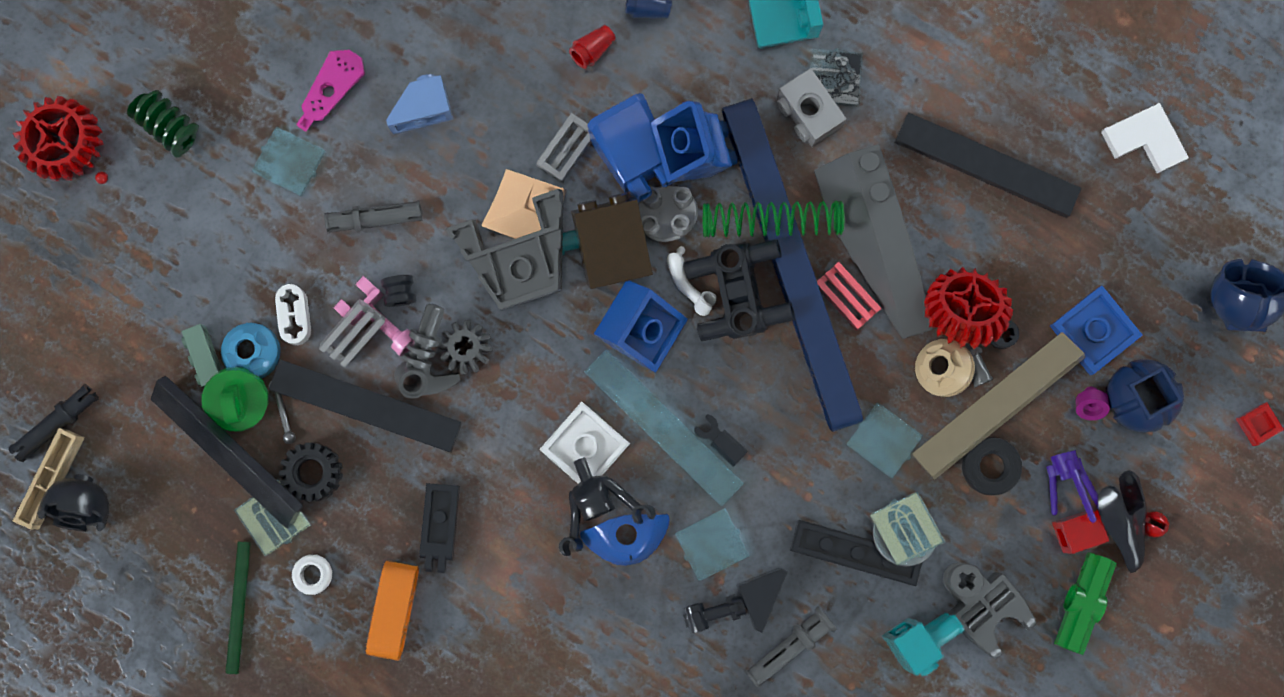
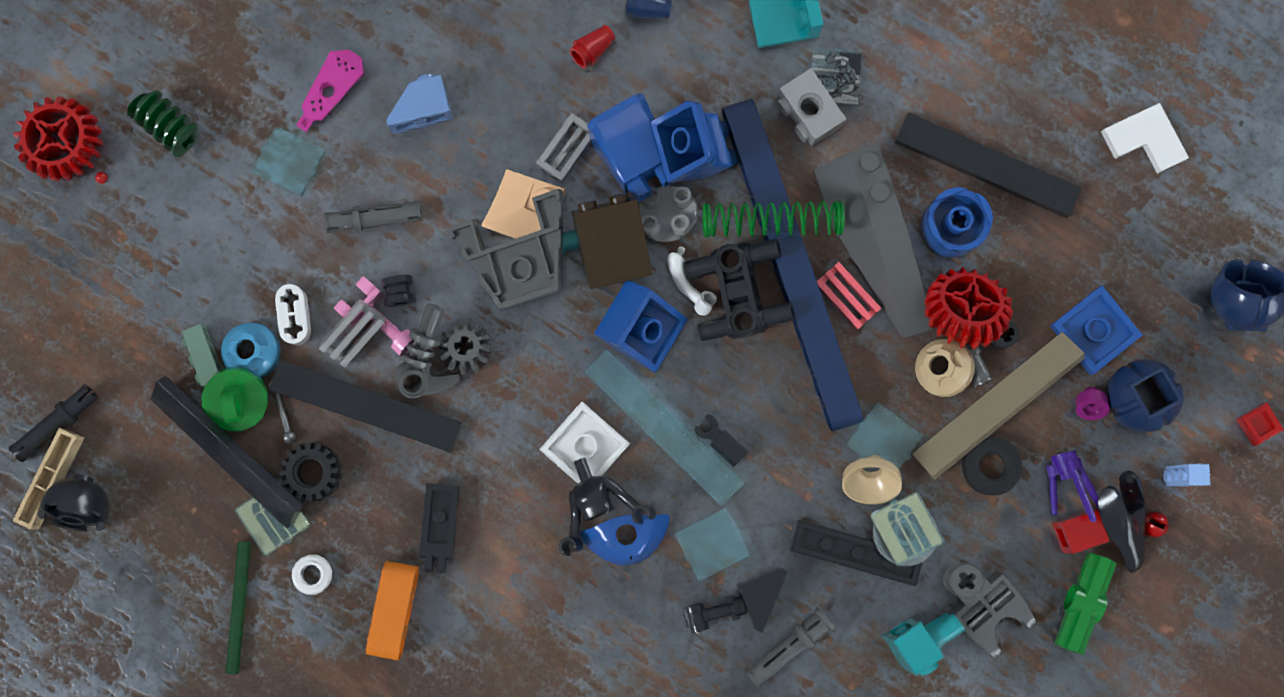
none -> tan piece [842,455,902,504]
none -> blue brick [921,187,993,258]
none -> light blue piece [1163,464,1210,487]

